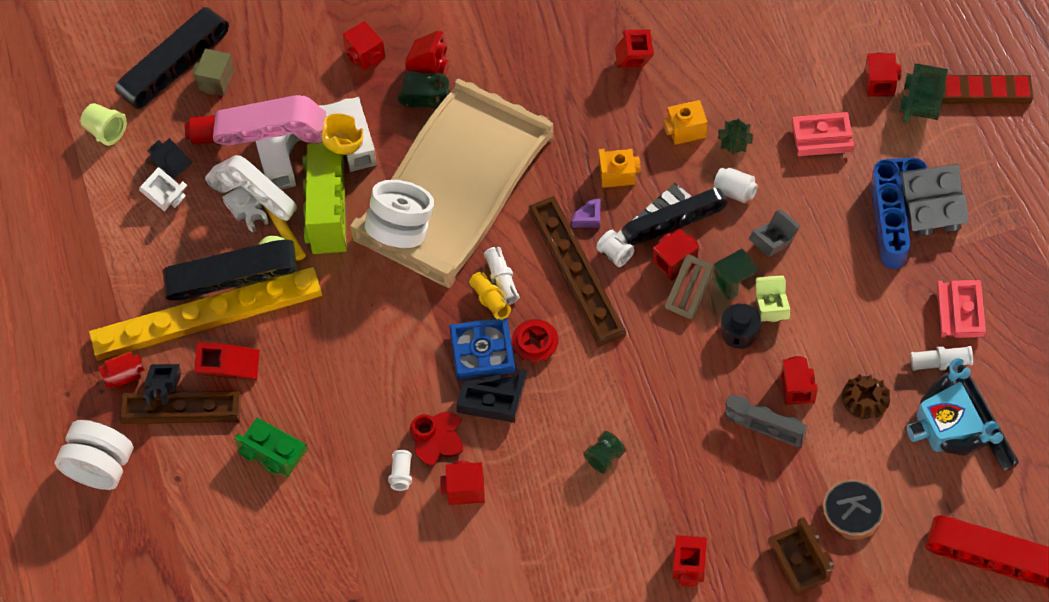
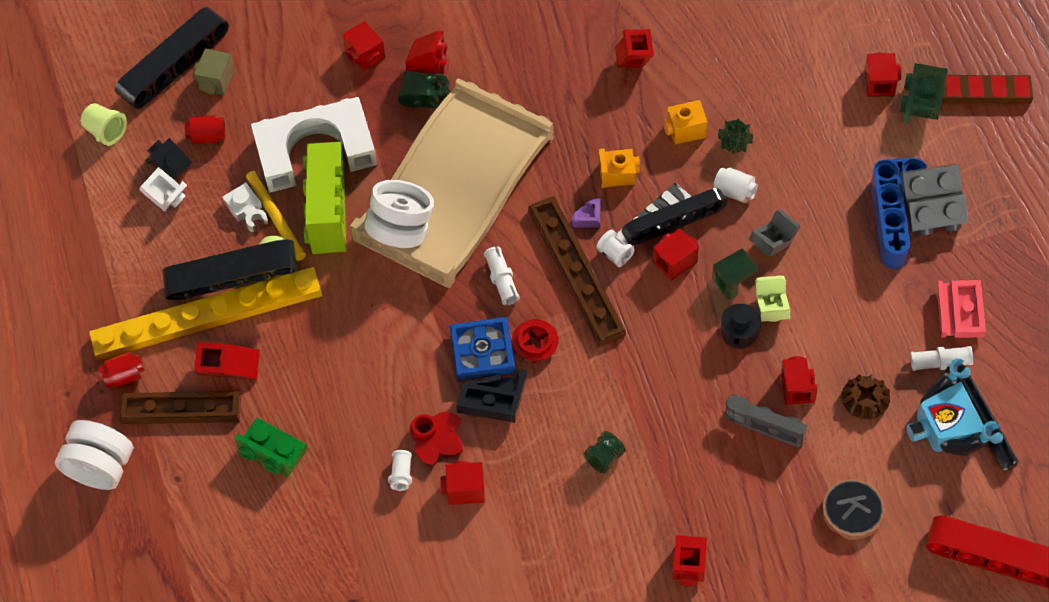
black plate [144,364,182,405] -> none
white beam [205,155,297,221] -> none
bright pink beam [213,95,326,146] -> none
yellow hair [321,113,363,155] -> none
yellow pin [469,272,511,320] -> none
dark tan tile [665,254,715,319] -> none
reddish brown bracket [768,517,834,596] -> none
coral plate [792,112,854,157] -> none

